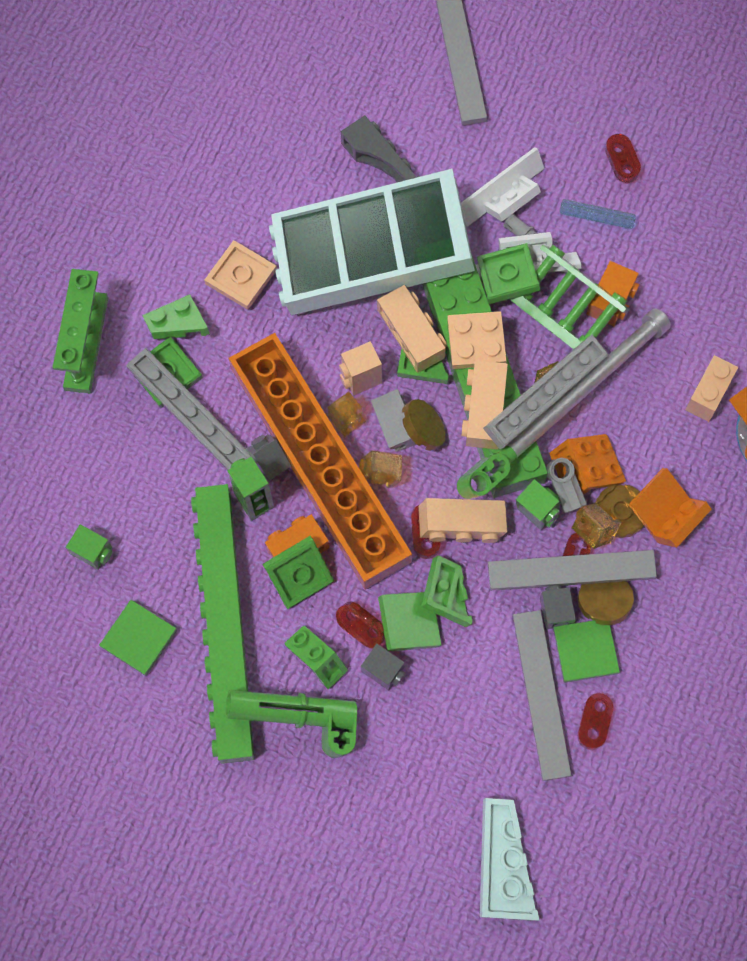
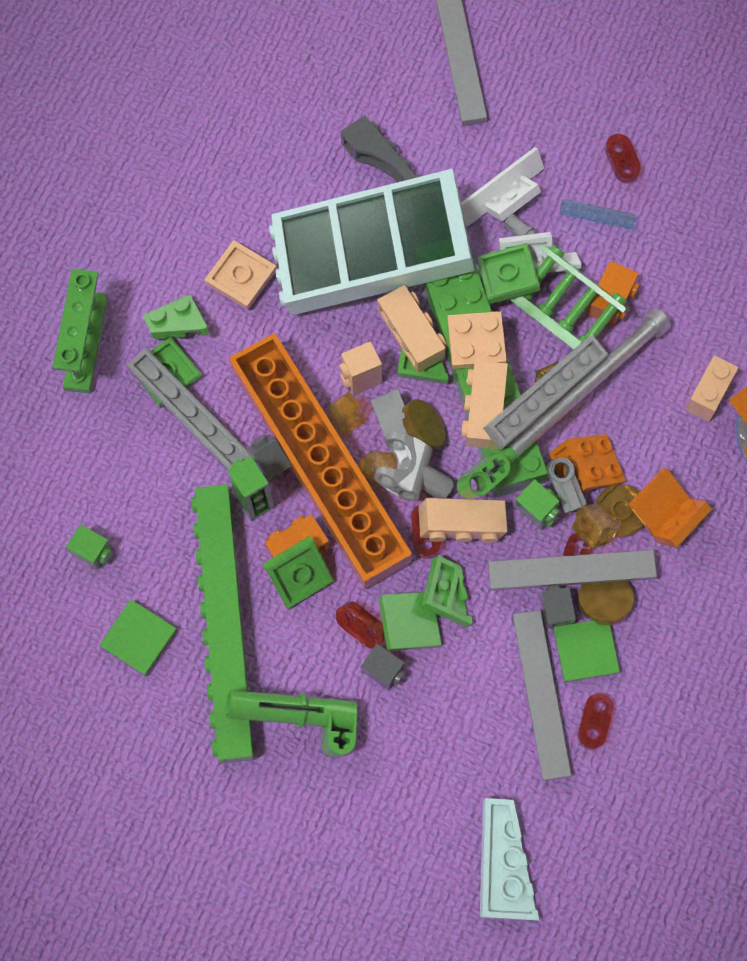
bright green bracket [285,626,348,689] -> none
none -> light grey connector [374,432,453,501]

